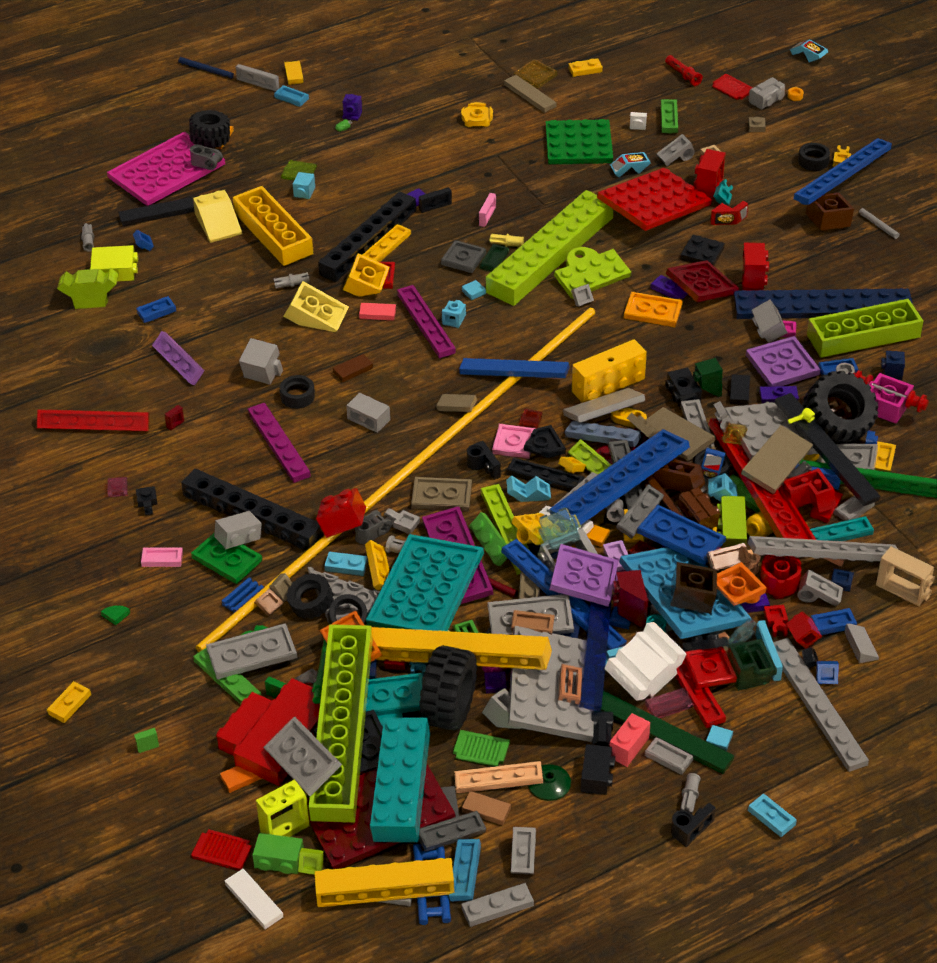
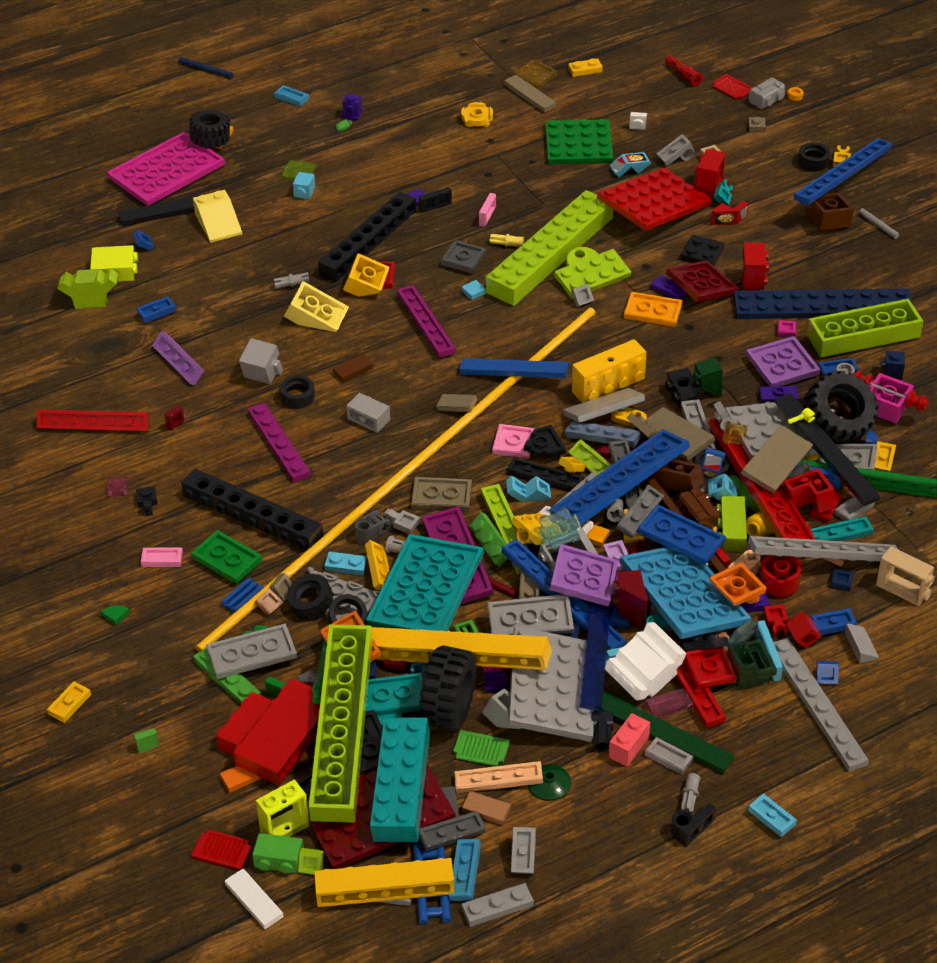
light grey axle [81,223,95,251] -> none
dark grey piece [190,145,223,170] -> none
light grey brick [214,511,262,549] -> none
yellow brick [233,186,313,266] -> none
light grey tile [236,64,279,91] -> none
light grey tile [263,717,342,796] -> none
yellow tile [284,61,304,85] -> none
red brick [316,488,366,538] -> none
coral tile [359,303,396,321] -> none
yellow tile [362,224,411,262] -> none
medium azure brick [442,300,466,328] -> none
black plate [467,441,501,480] -> none
clear green tile [480,244,509,272] -> none
medium nougat tile [511,610,555,635] -> none
clear red tile [520,409,542,428] -> none
nougat tile [558,664,582,704] -> none
black brick [581,744,615,795] -> none
bright green plate [661,99,678,134] -> none
dark brown brick [670,562,717,614] -> none
tile [706,543,751,571] -> none
medium azure tile [706,725,733,751] -> none
black tile [730,374,750,405] -> none
light grey brick [752,300,788,343] -> none
medium azure slope [790,39,828,62] -> none
light grey plate [798,570,843,606] -> none
black tile [802,646,819,668] -> none

